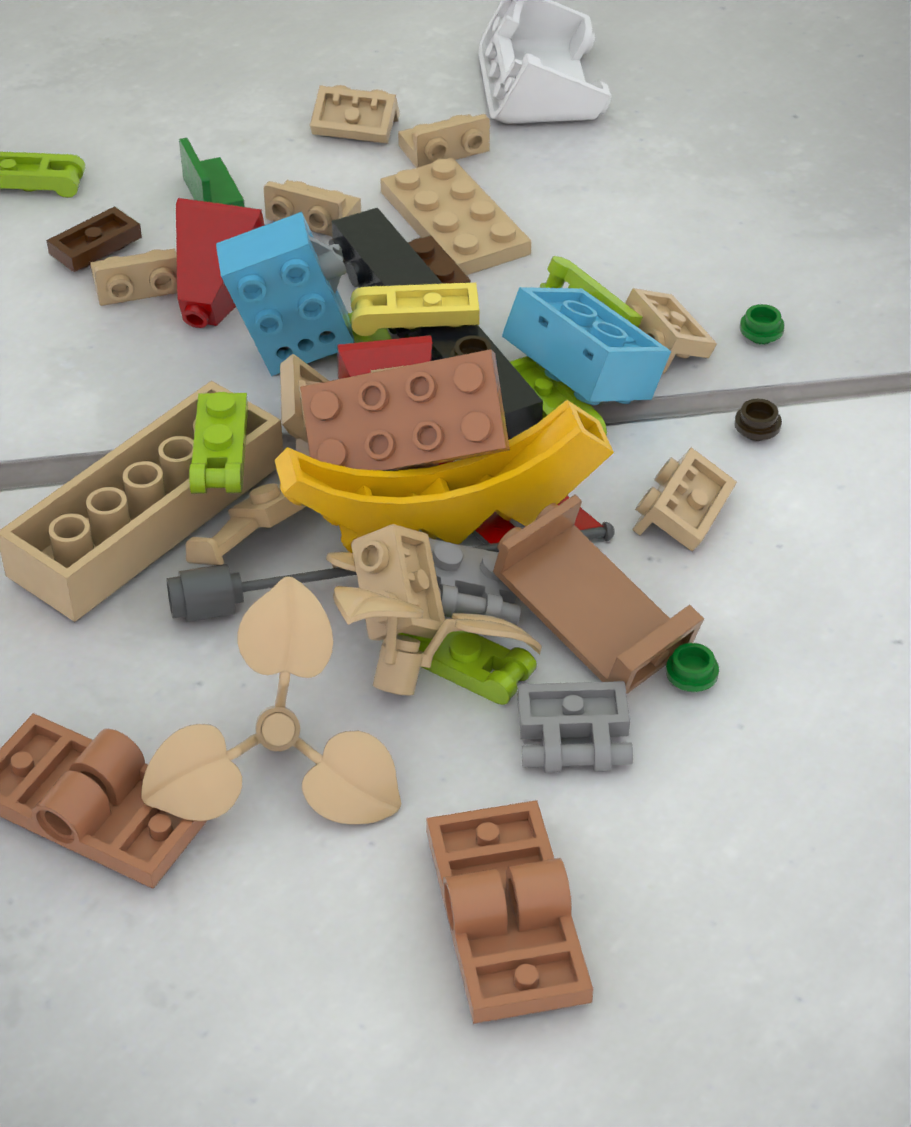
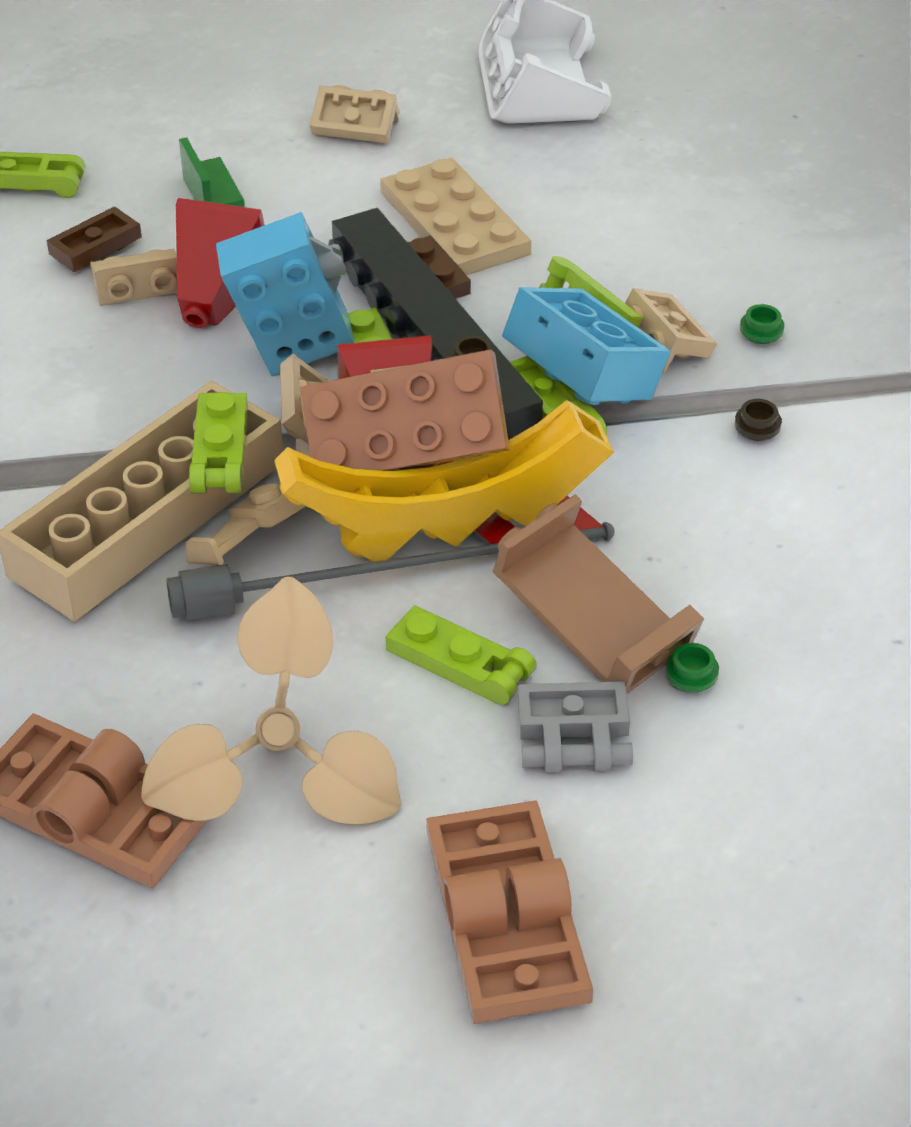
tan bracket [263,180,361,236] -> none
tan plant [326,552,542,695] -> none
light yellow plate [350,282,480,336] -> none
tan bracket [351,524,445,641] -> none
tan bracket [398,114,490,168] -> none
light grey plate [429,538,521,625] -> none
tan bracket [632,447,737,551] -> none

